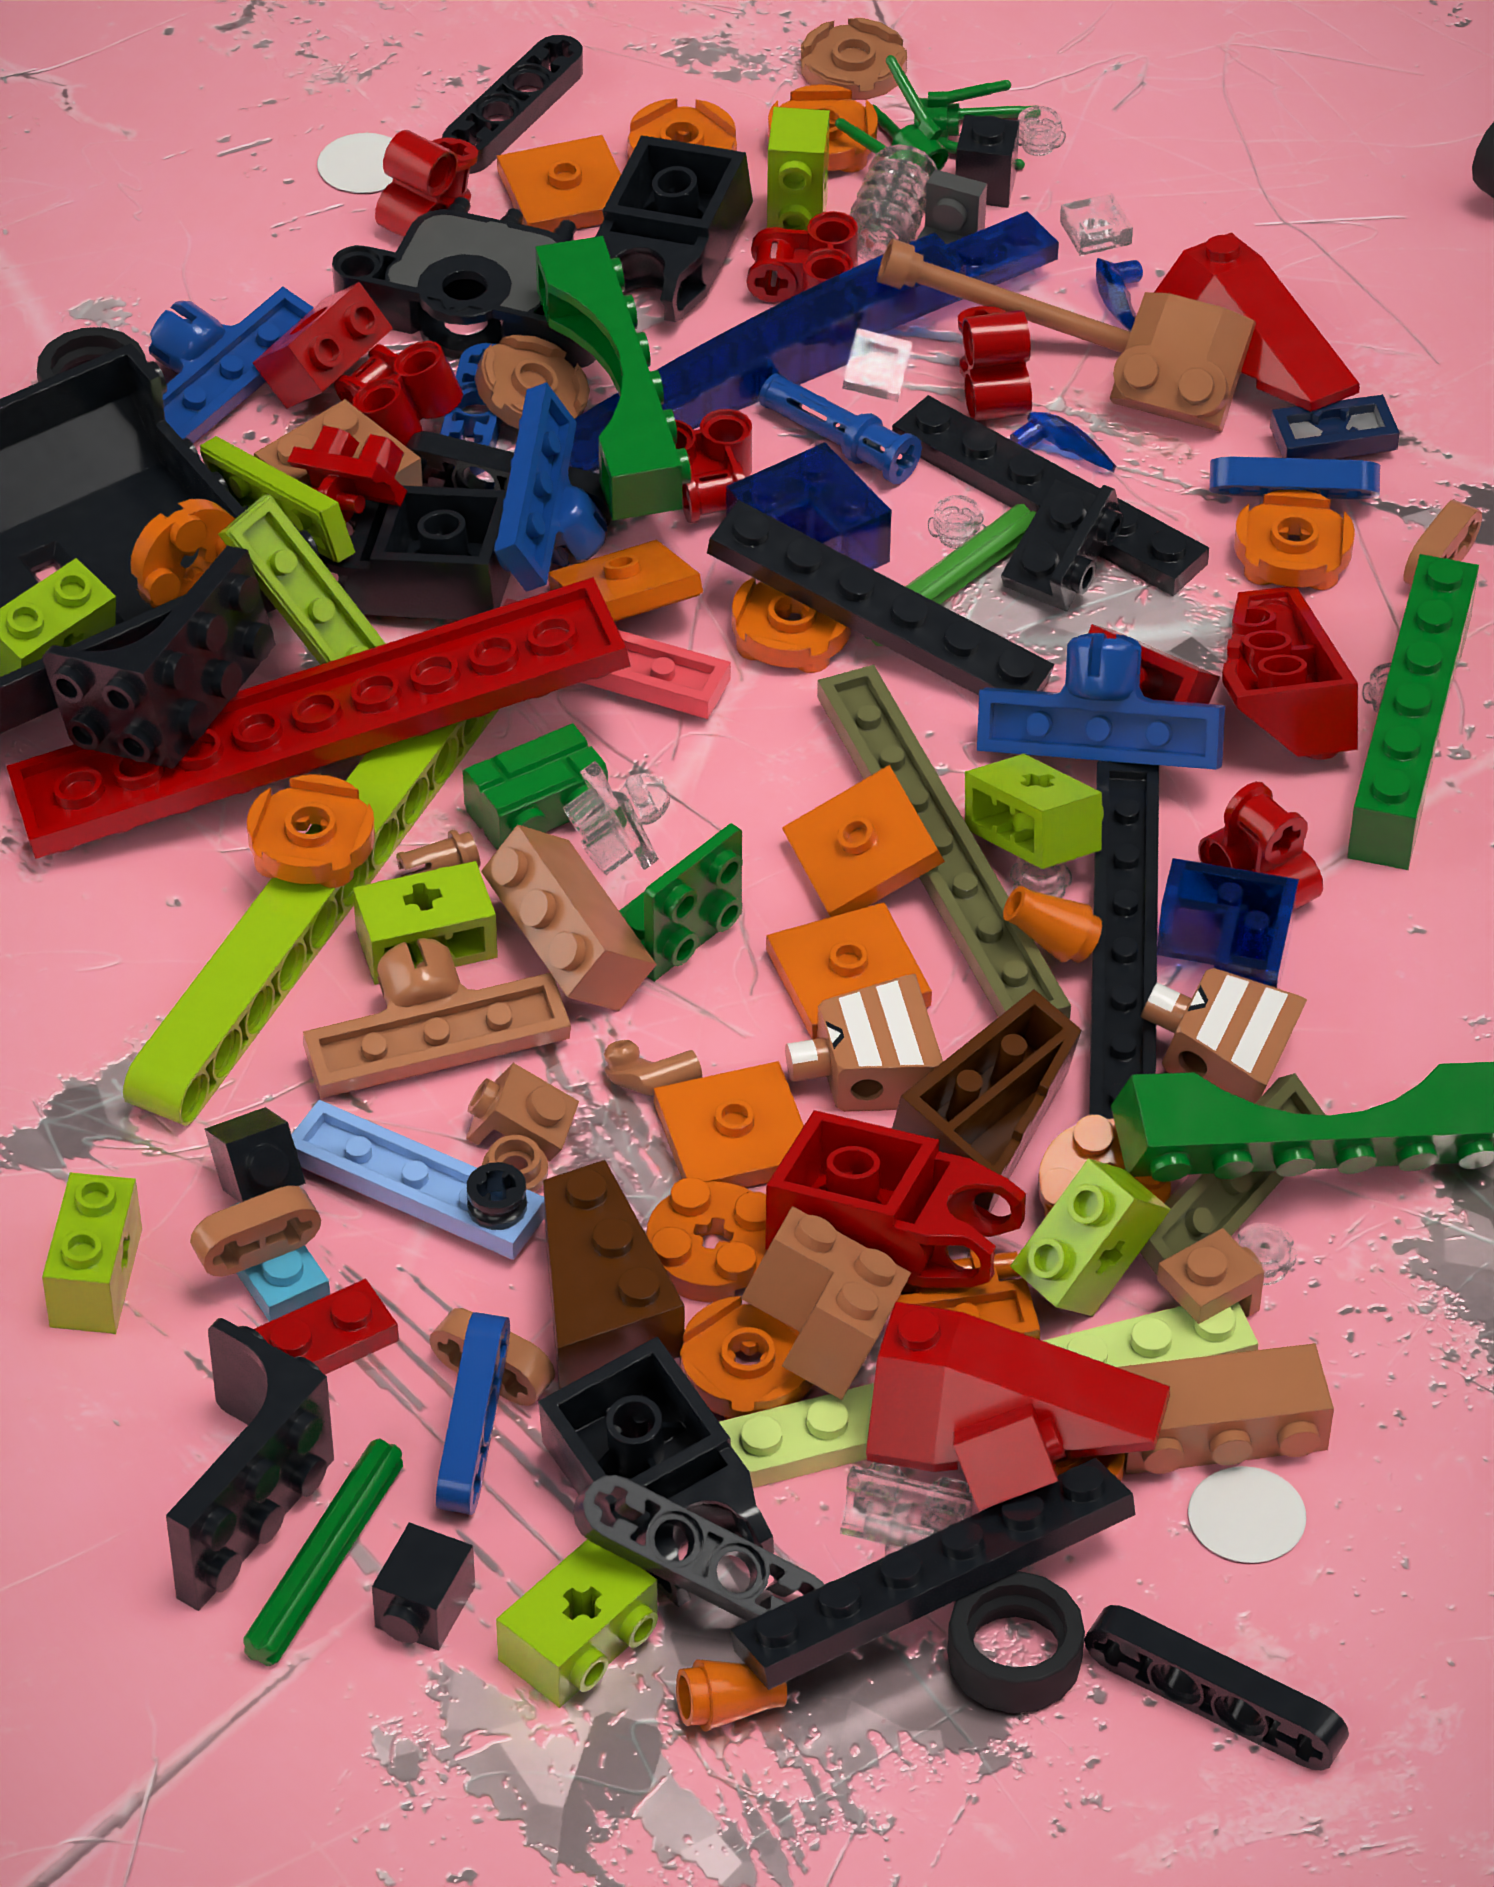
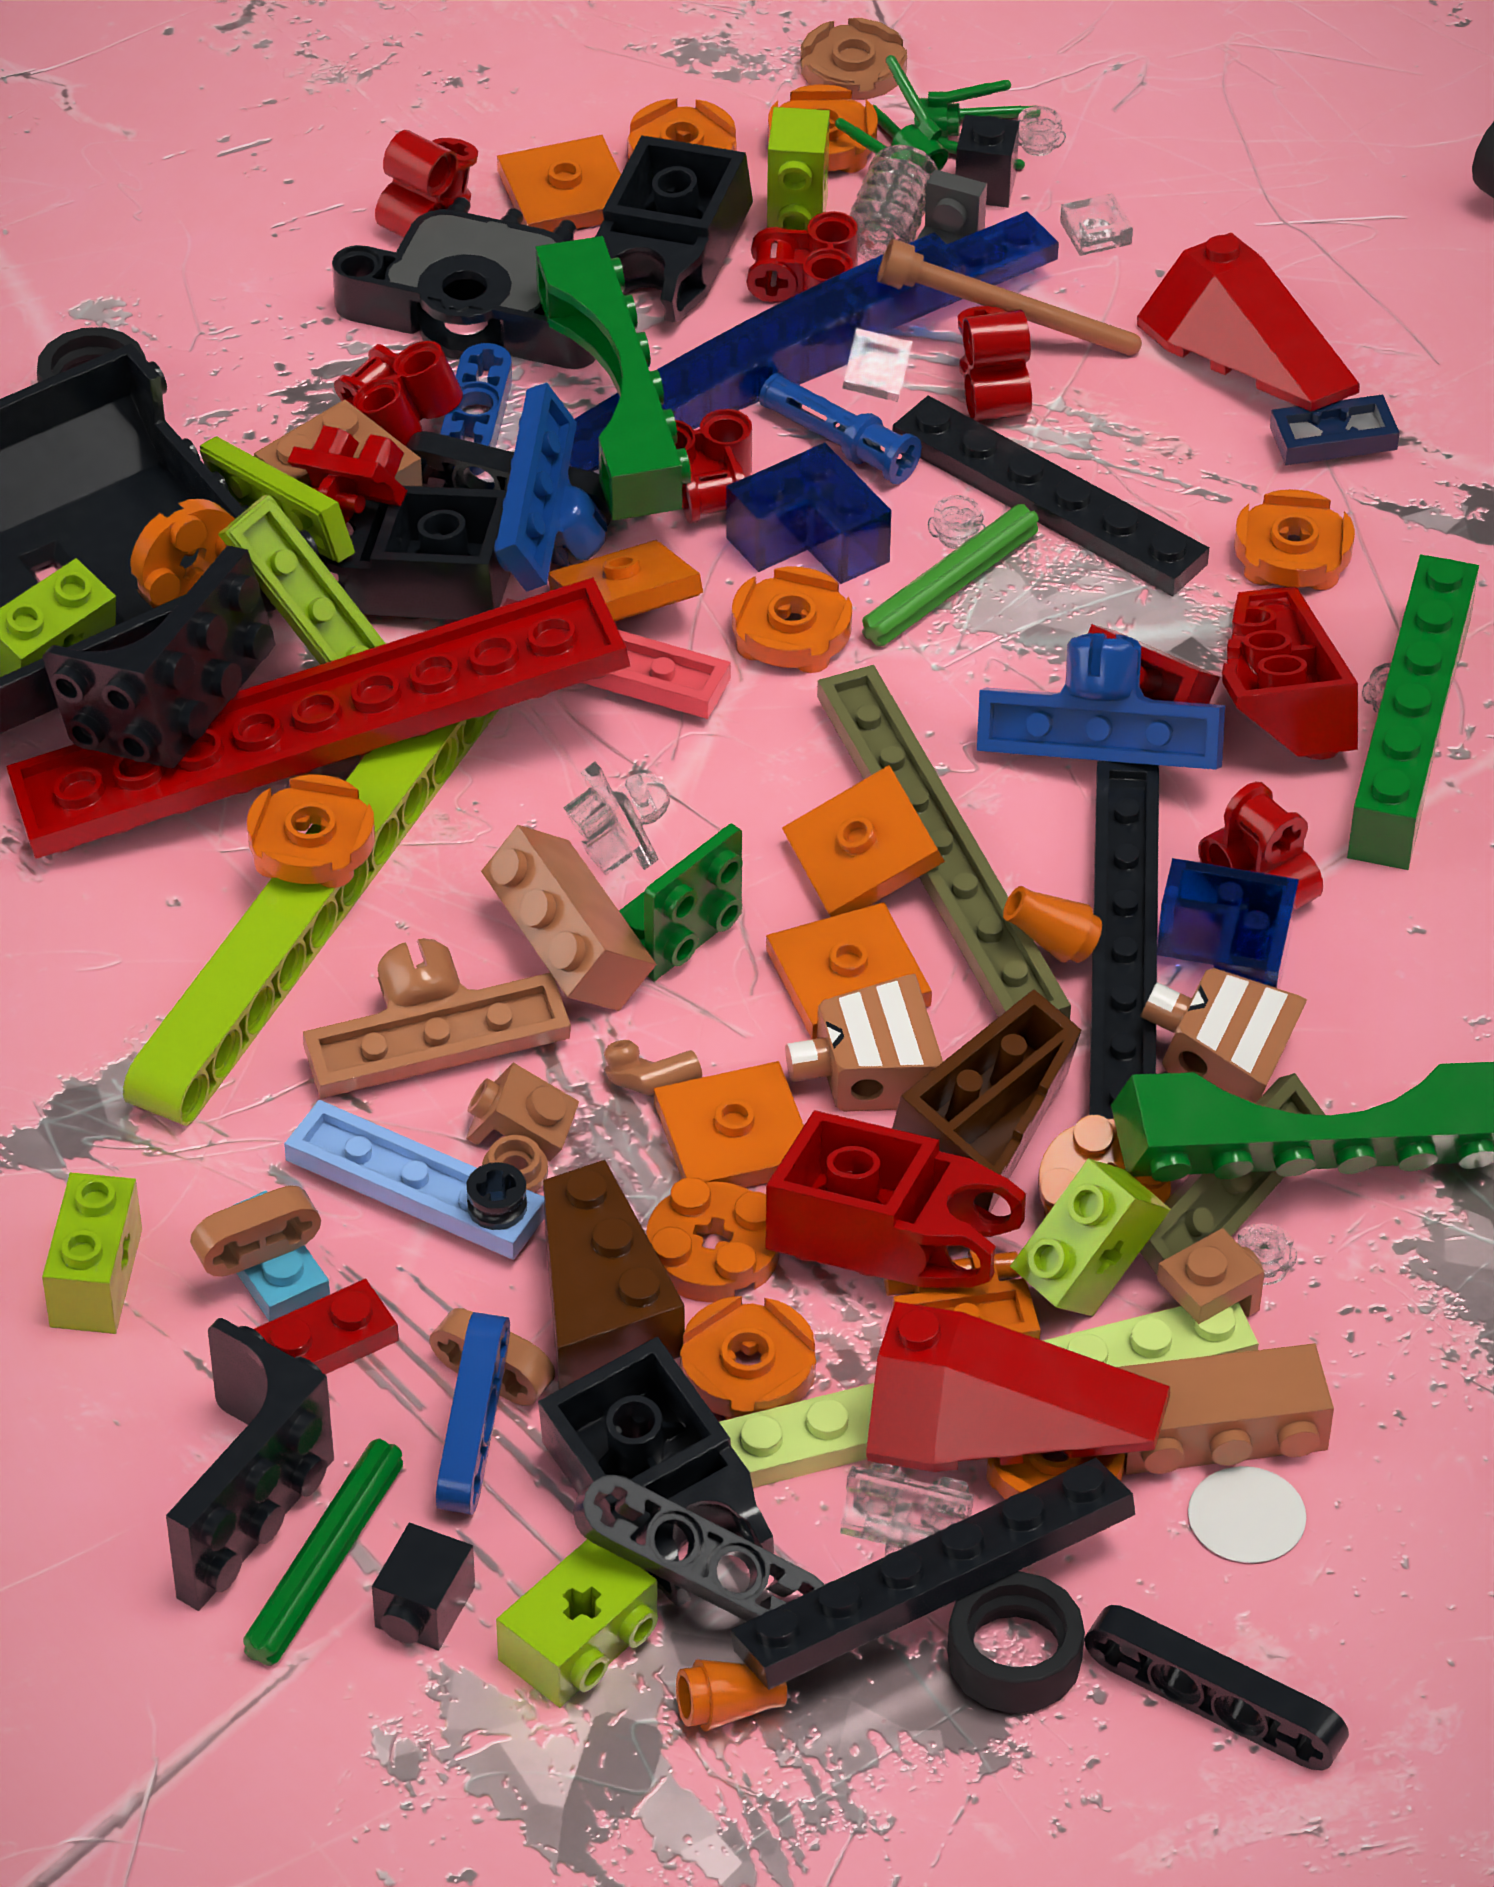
blue plate [148,286,314,444] -> none
black brick [204,1107,306,1203] -> none
red brick [252,282,393,409] -> none
white sticker [317,133,393,193] -> none
lime brick [353,861,498,985] -> none
nougat pin [396,829,481,877] -> none
black beam [442,35,583,174] -> none
green brick [462,723,609,850] -> none
nougat tile [474,335,590,429] -> none
black plate [707,500,1055,695] -> none
nougat brick [741,1206,911,1400] -> none
red brick [953,1403,1066,1511] -> none
lime brick [965,754,1104,869] -> none
black bracket [1001,479,1123,612] -> none
clear blue bar [1010,412,1117,473] -> none
clear plate [1010,857,1072,898] -> none
clear blue bar [1096,258,1143,332] -> none
nougat slope [1110,292,1256,432] -> none
blue beam [1209,456,1381,499] -> none
nougat beam [1403,499,1482,586] -> none

